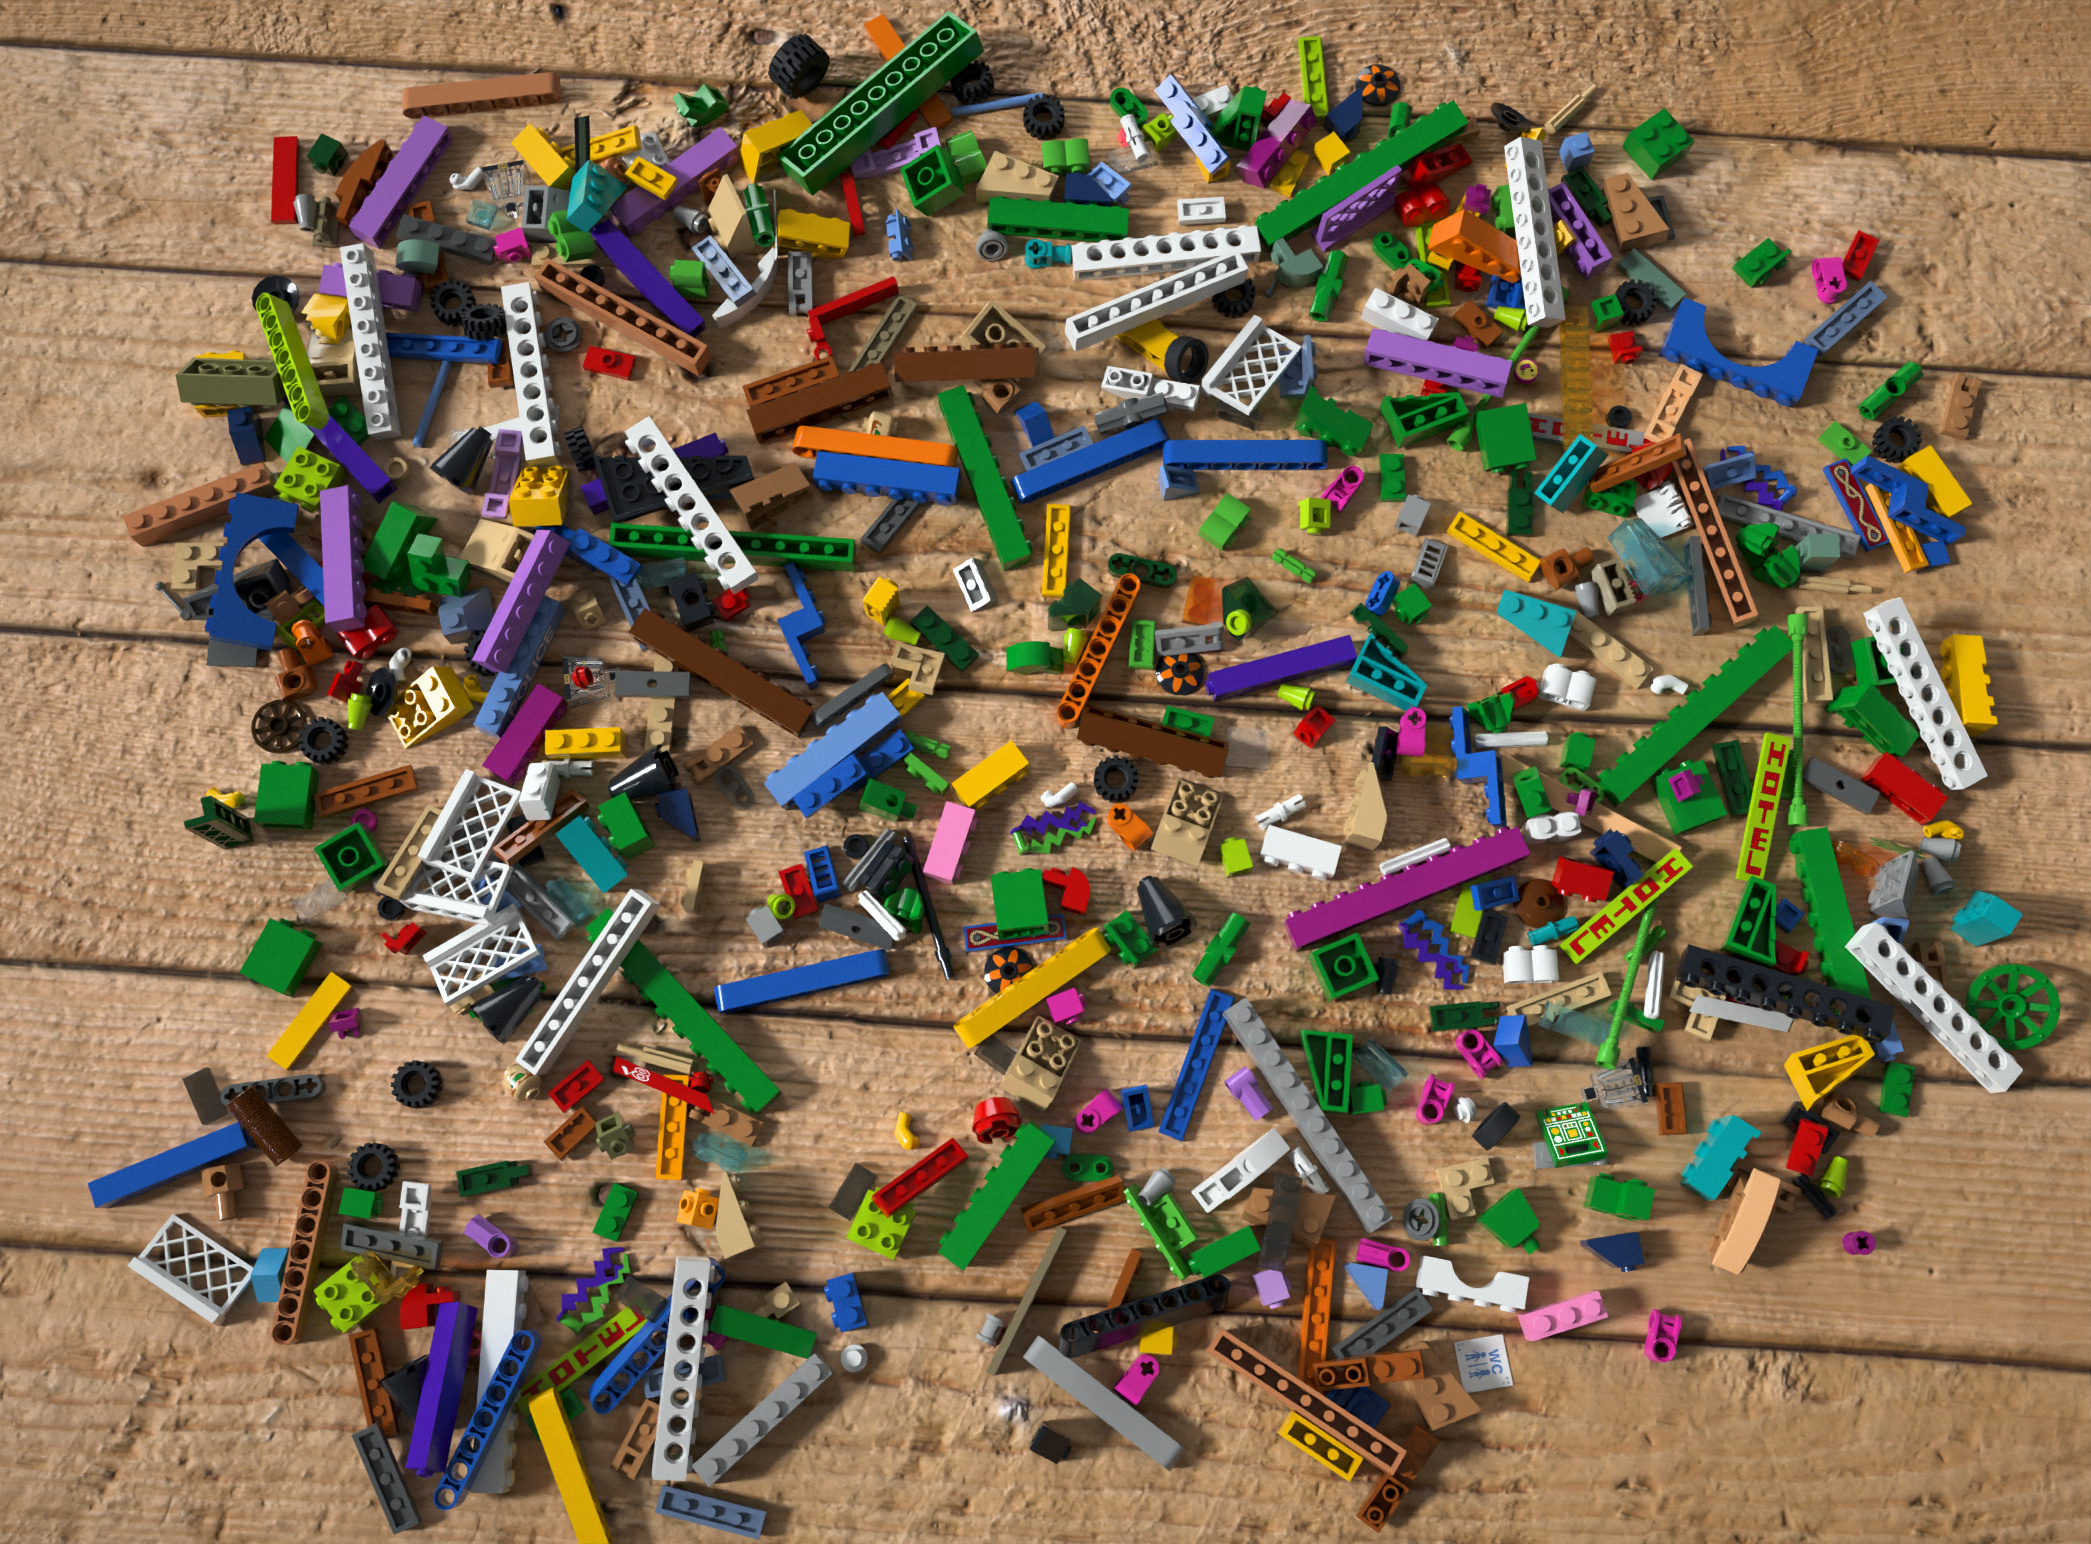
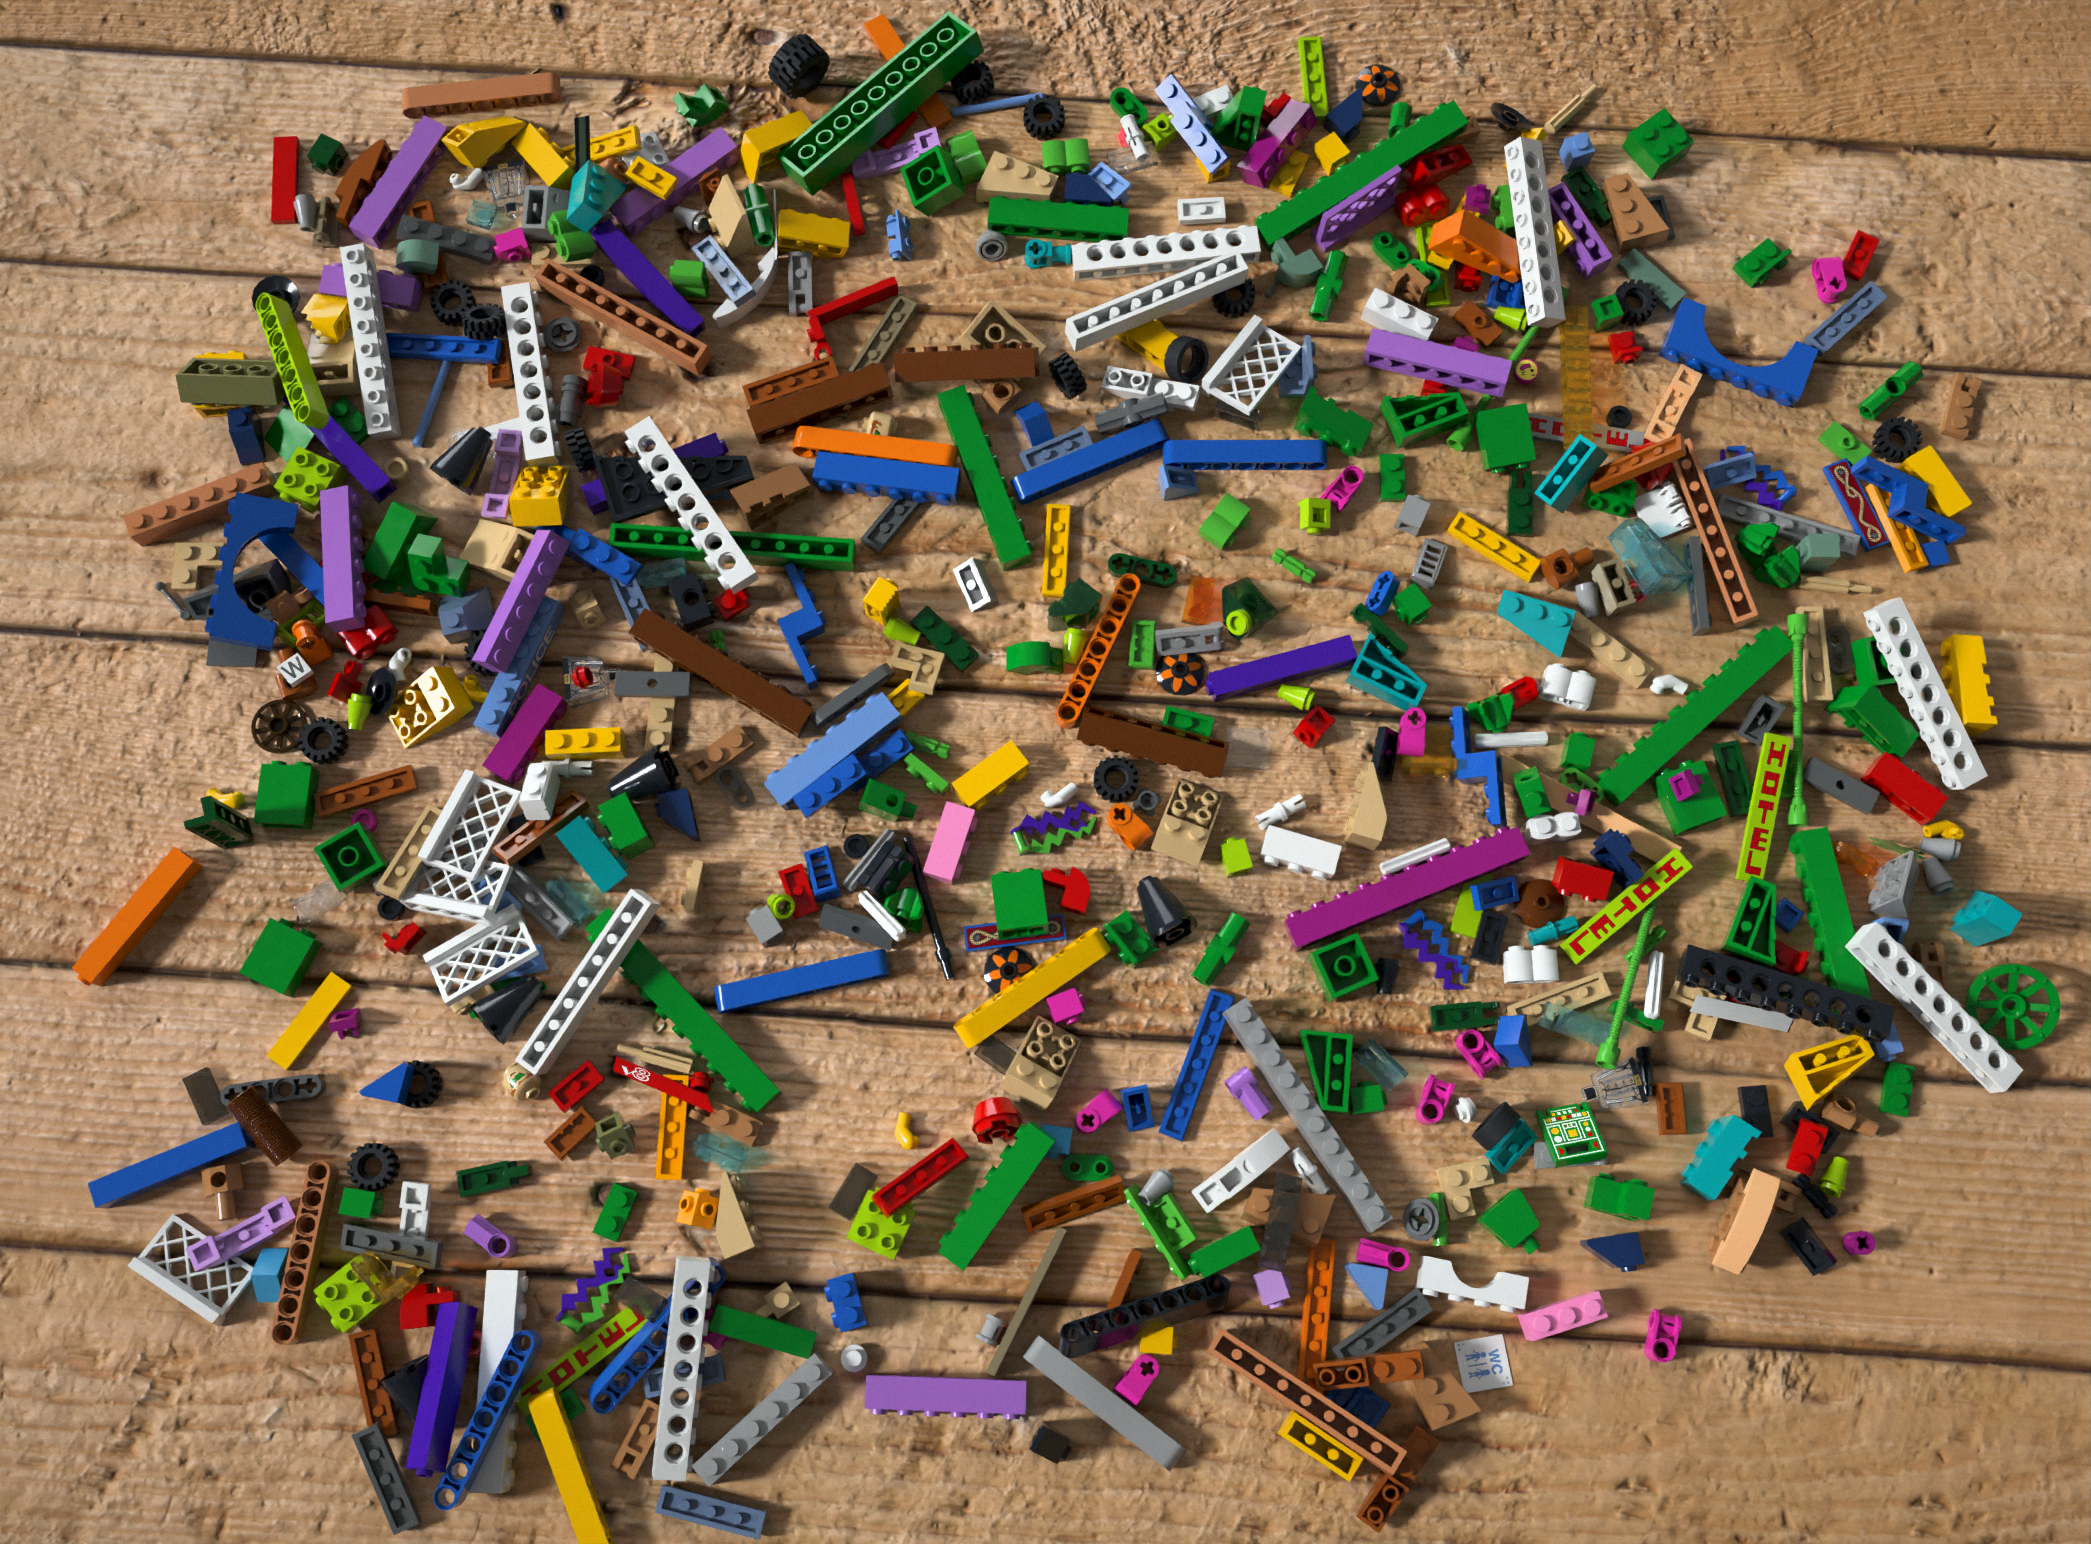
none -> orange brick [72,847,203,987]
none -> lavender slope [186,1195,296,1272]
none -> white tile [277,653,314,688]
none -> blue slope [359,1062,415,1105]
none -> yellow slope [441,115,527,169]
none -> dark grey axle [558,375,588,427]
none -> red cone [586,361,624,409]
none -> medium lavender brick [865,1374,1027,1419]
none -> black tyre [1048,352,1087,400]
none -> dark grey plate [1133,788,1162,816]
none -> teal plate [1485,1119,1538,1175]
none -> dark grey slope [1737,694,1786,746]
none -> black plate [1737,1085,1774,1139]
none -> black plate [1780,1217,1837,1276]

